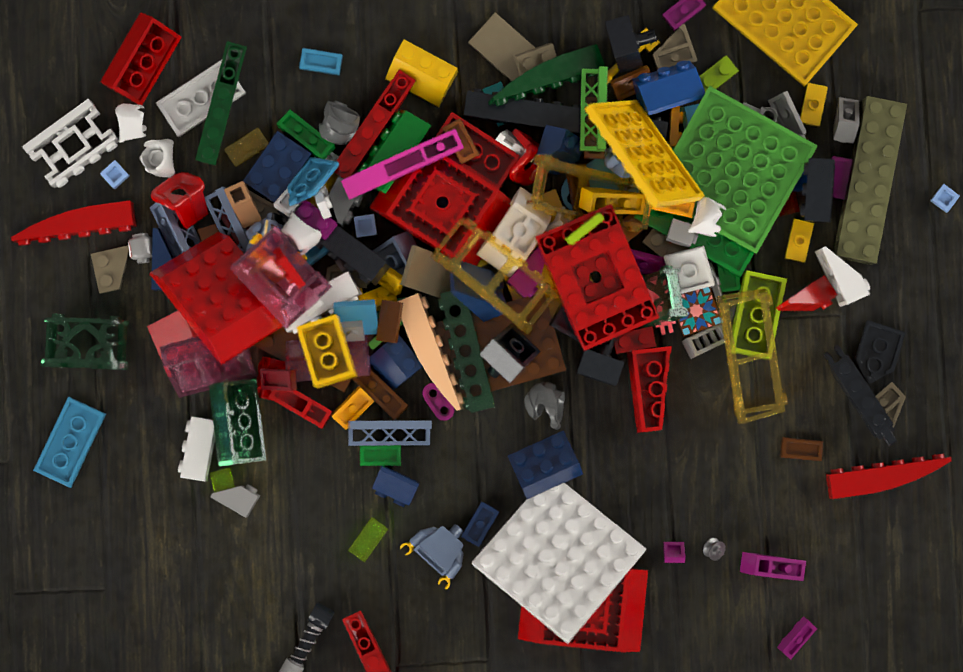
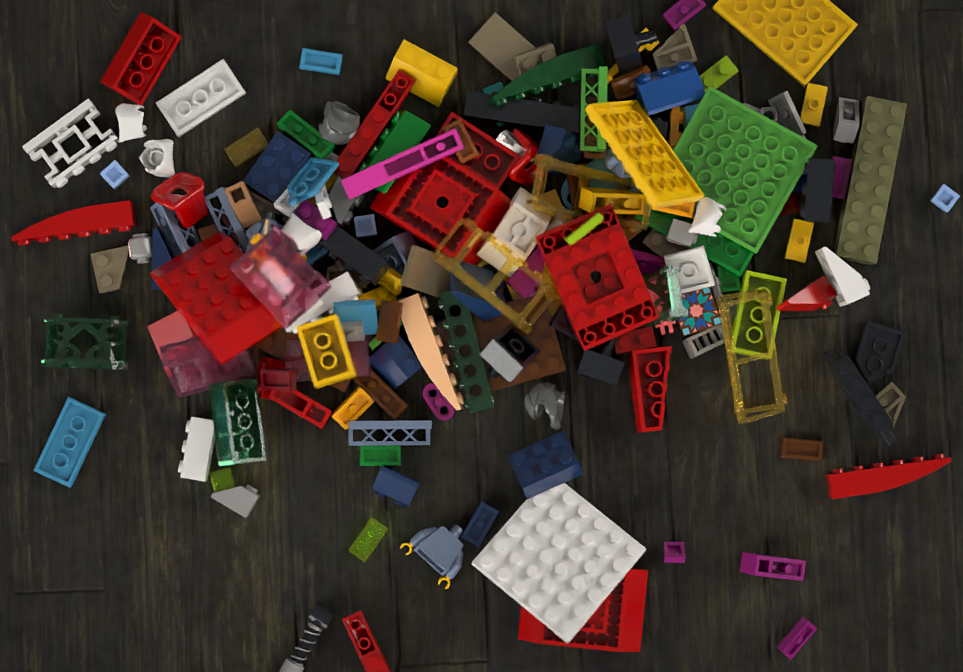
dark green slope [195,41,247,166] -> none
red plate [272,246,306,289] -> none
flat silver wheel [703,538,725,561] -> none

